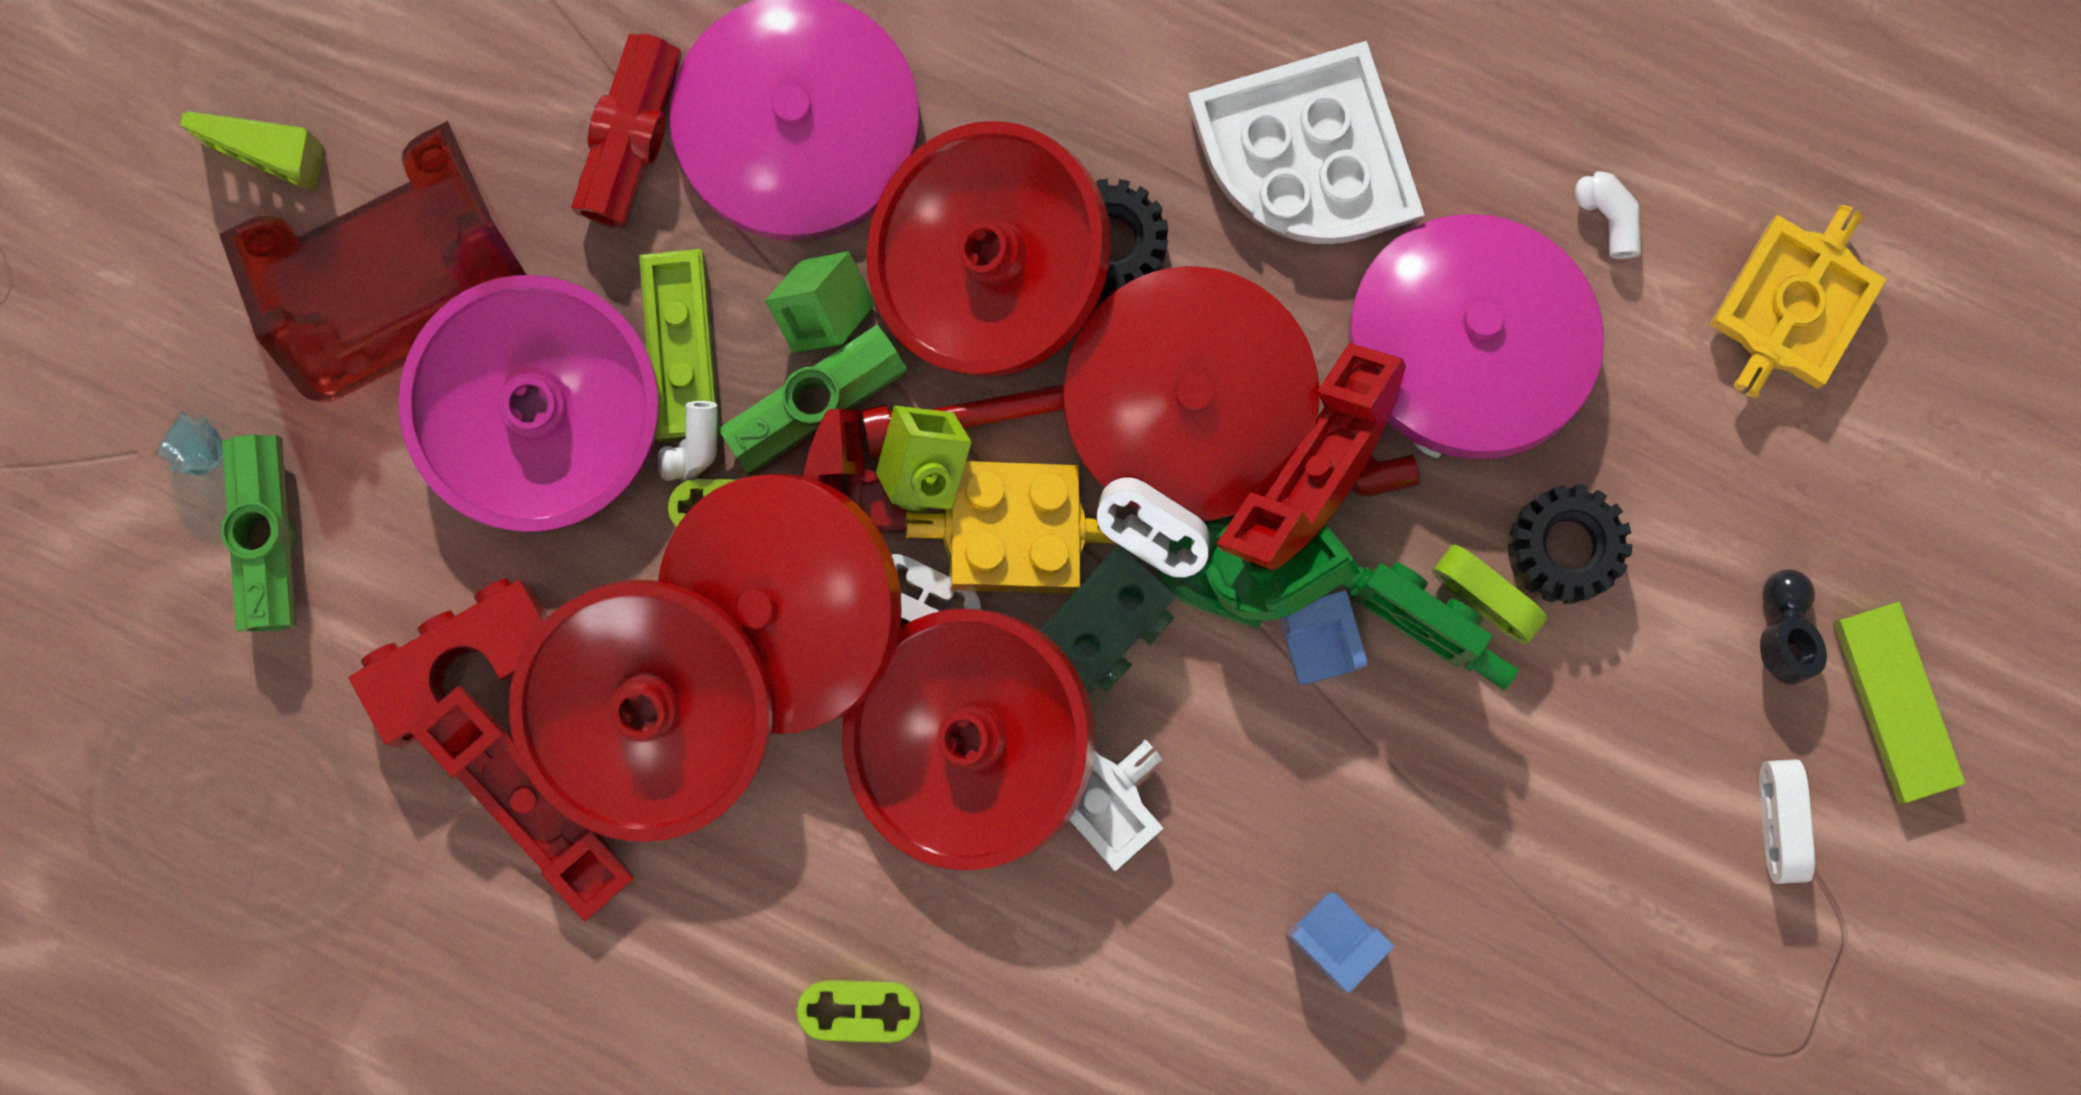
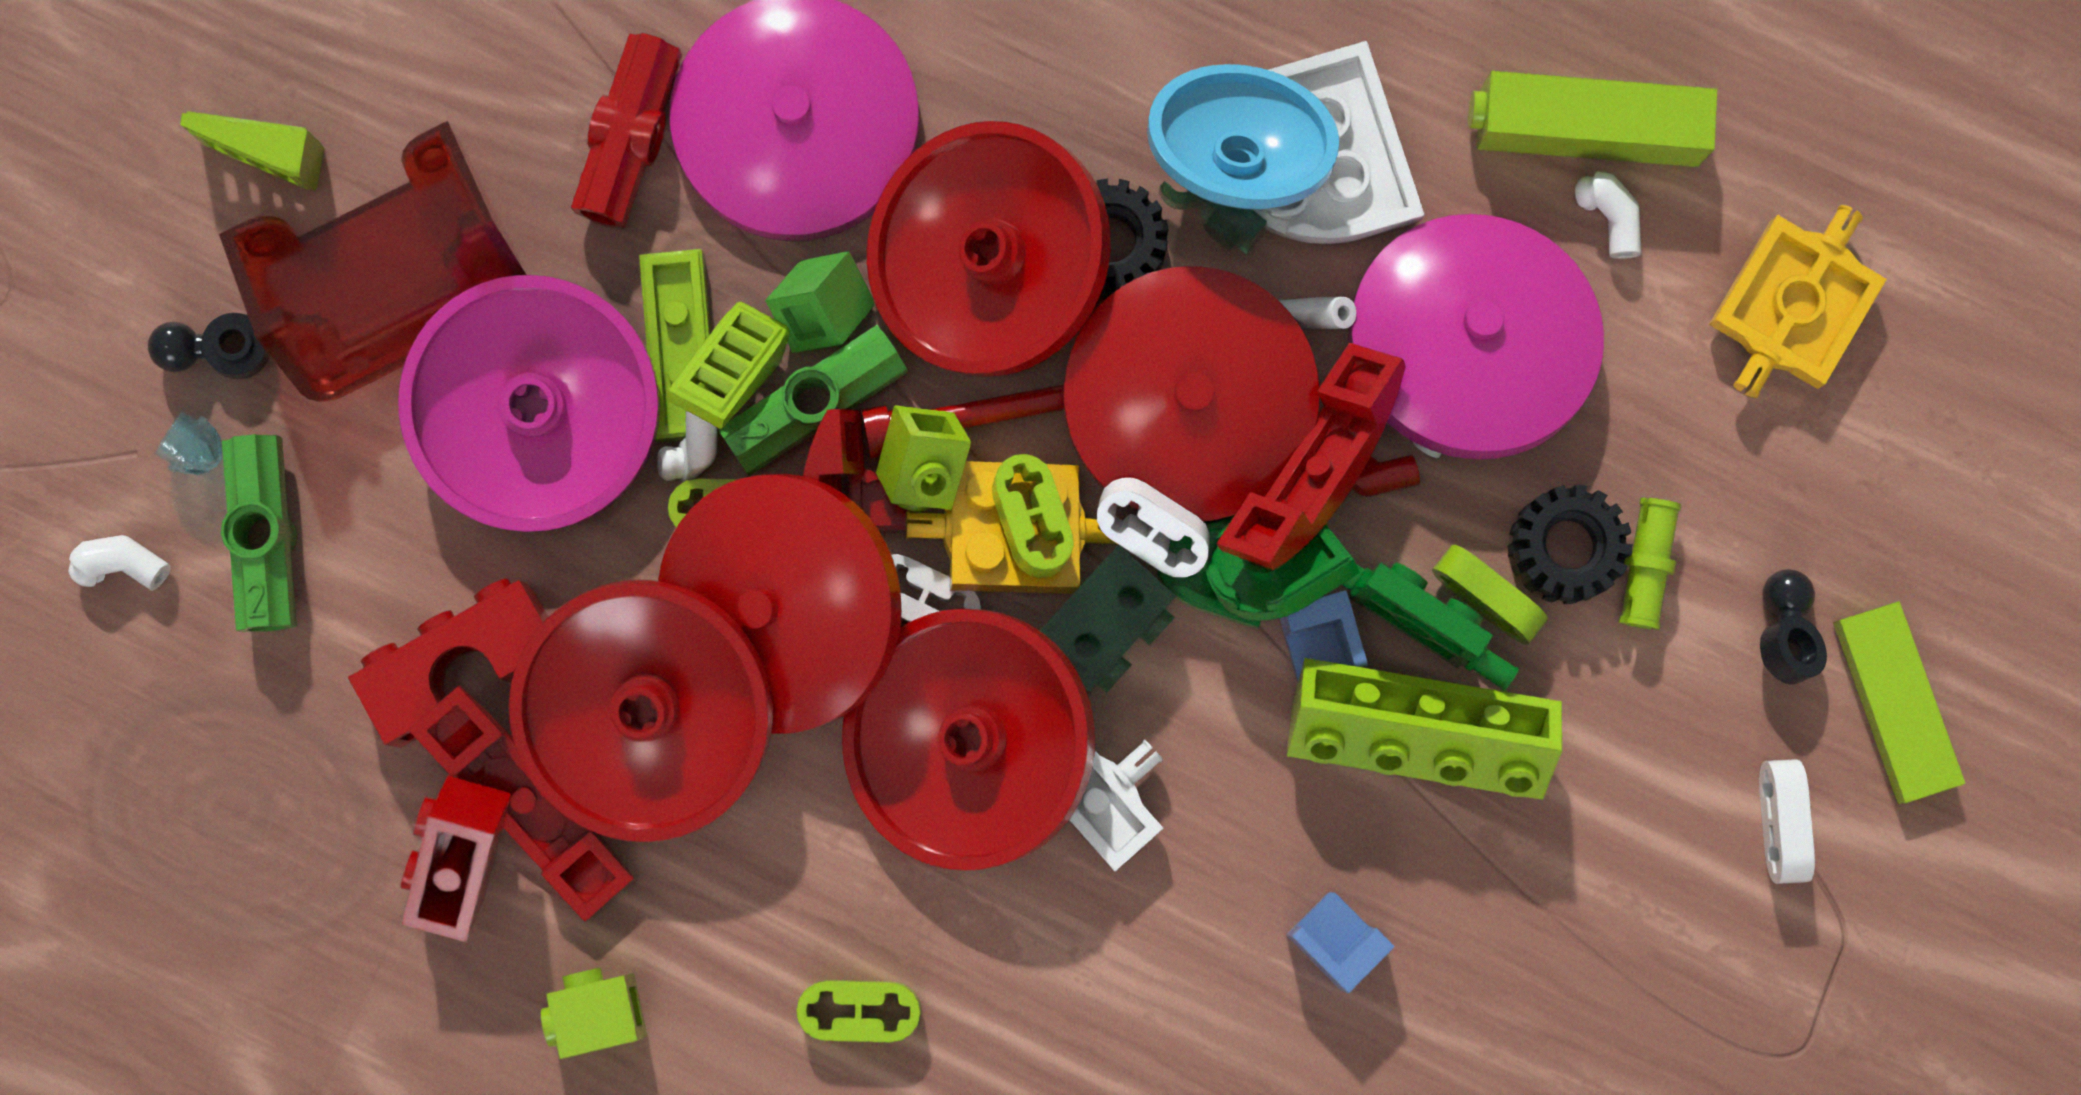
none -> white arm [68,535,171,591]
none -> black plate [148,313,271,379]
none -> red brick [401,776,512,942]
none -> lime brick [541,967,648,1059]
none -> lime slope [666,302,790,429]
none -> lime beam [992,454,1074,578]
none -> medium azure dish [1147,64,1339,210]
none -> clear green plate [1159,181,1267,255]
none -> white arm [1279,297,1357,330]
none -> lime brick [1287,658,1562,800]
none -> lime brick [1468,71,1717,167]
none -> lime pin [1618,497,1682,630]

